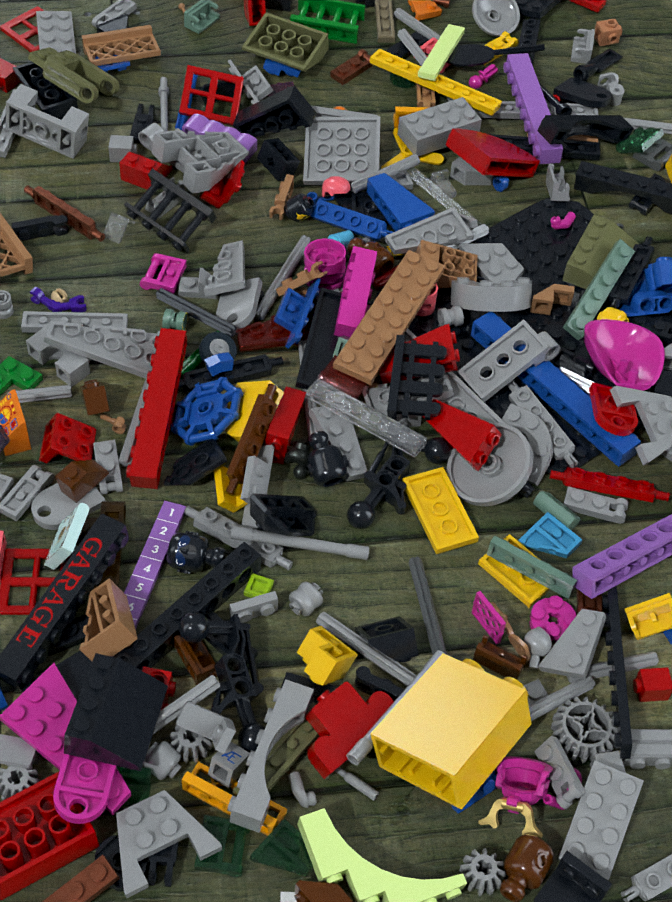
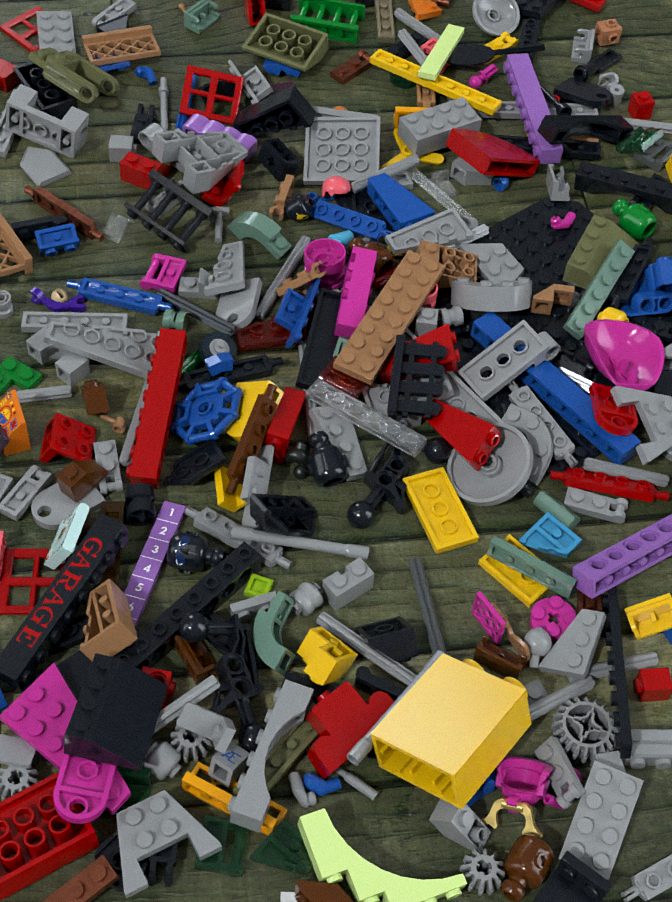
none -> light grey tile [20,147,72,187]
none -> blue bracket [34,223,80,257]
none -> blue plate [67,277,174,316]
none -> black wheel [124,483,157,526]
none -> blue arm [135,66,158,86]
none -> light grey piece [211,206,229,244]
none -> sand green arch [227,211,292,260]
none -> sand green arch [253,591,296,677]
none -> blue arm [303,772,342,796]
none -> light grey brick [322,557,375,611]
none -> light grey brick [414,307,438,337]
none -> light grey slope [429,799,491,854]
none -> light grey axle [583,457,669,487]
none -> green piece [612,199,657,240]
none -> red brick [627,91,655,120]

